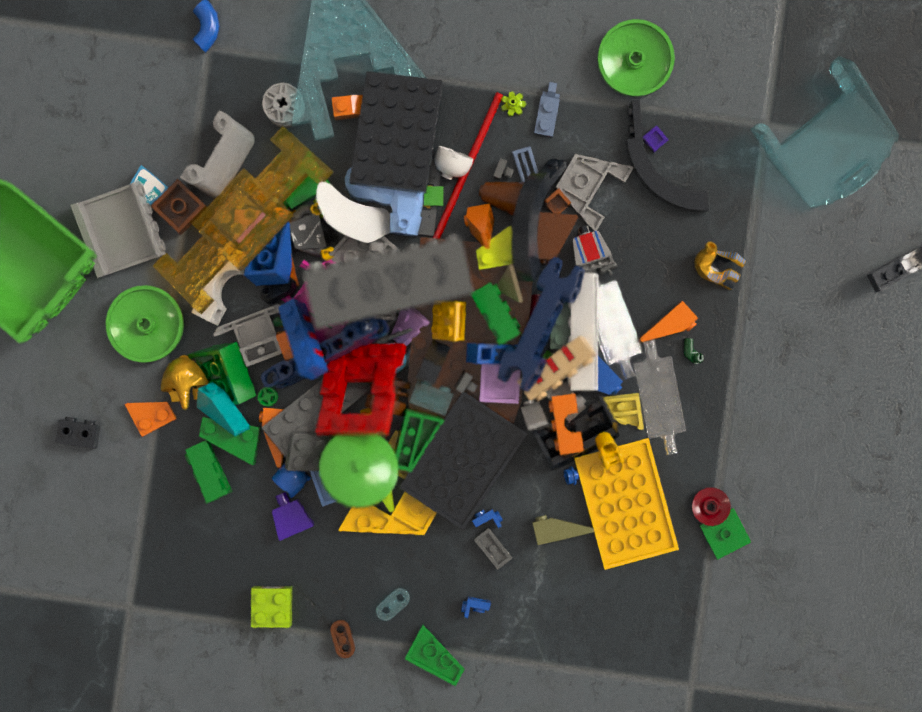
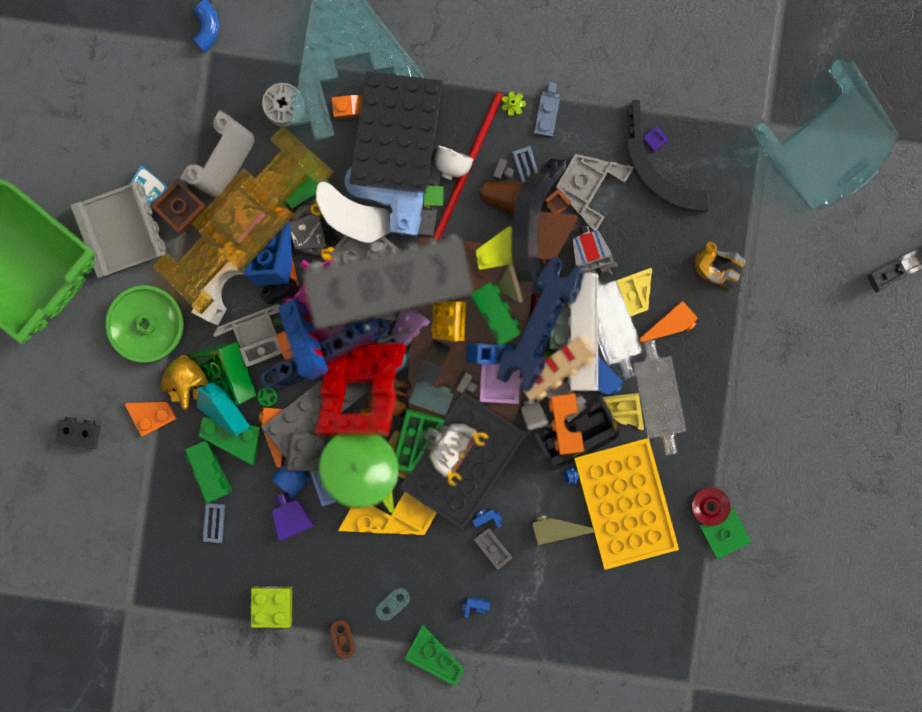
orange slope [464,203,495,249] -> none
yellow piece [595,432,624,470] -> none
bright green dish [597,19,675,97] -> none
dark green arm [684,338,704,364] -> none
none -> sand blue tile [203,503,225,543]
none -> torso [425,424,488,485]
none -> light yellow wing [616,268,652,317]

